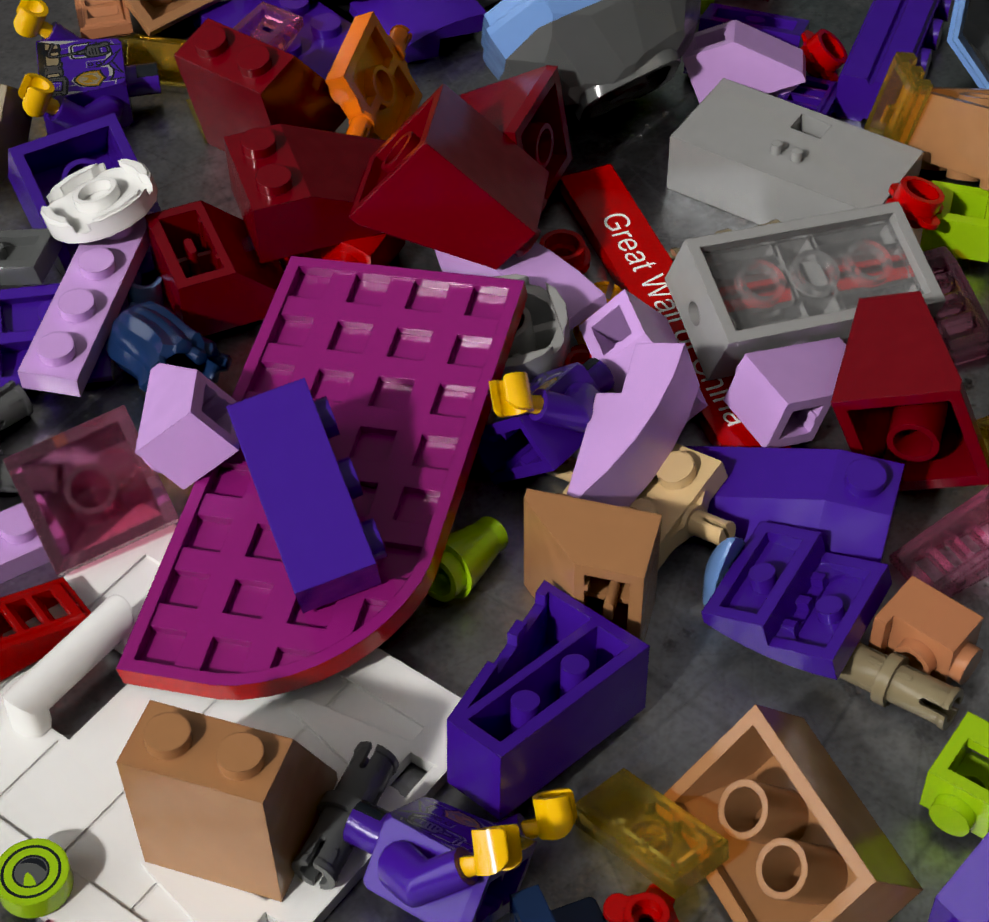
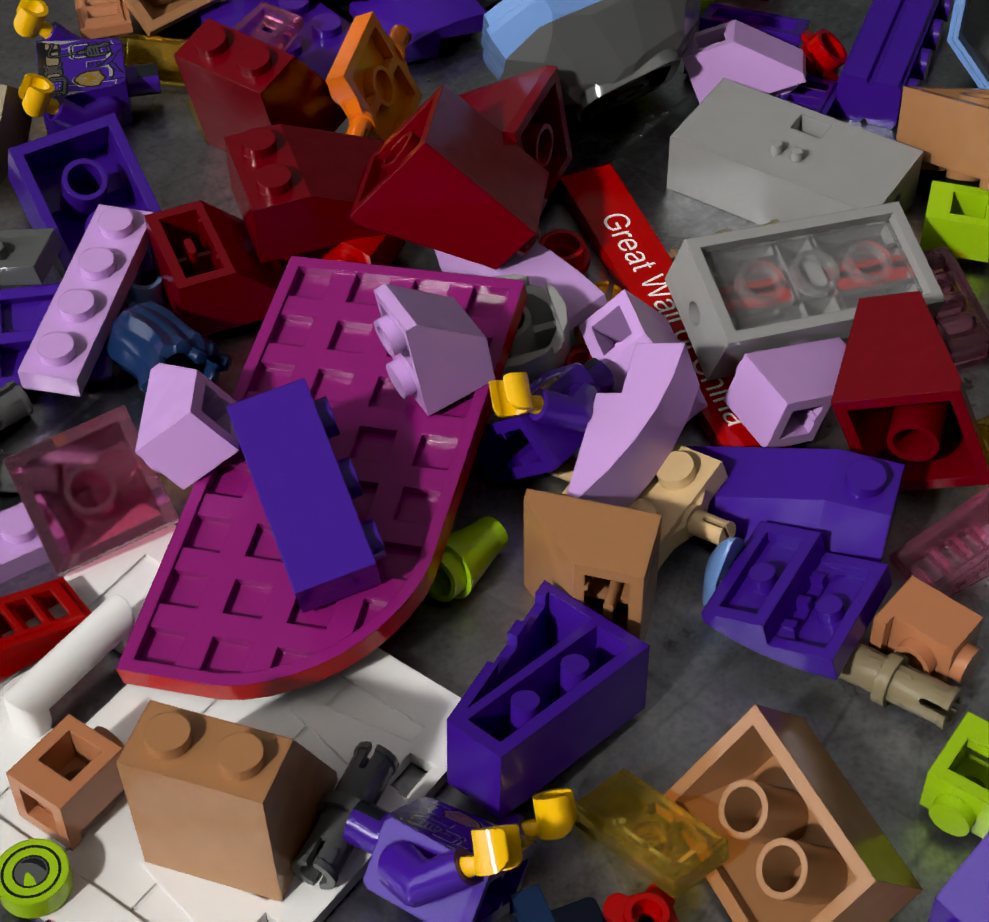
white tile [40,159,158,244] -> none
clear yellow tile [864,52,933,145] -> none
red plate [885,176,945,230] -> none
none -> nougat brick [6,714,124,851]
none -> lavender slope [373,284,496,416]

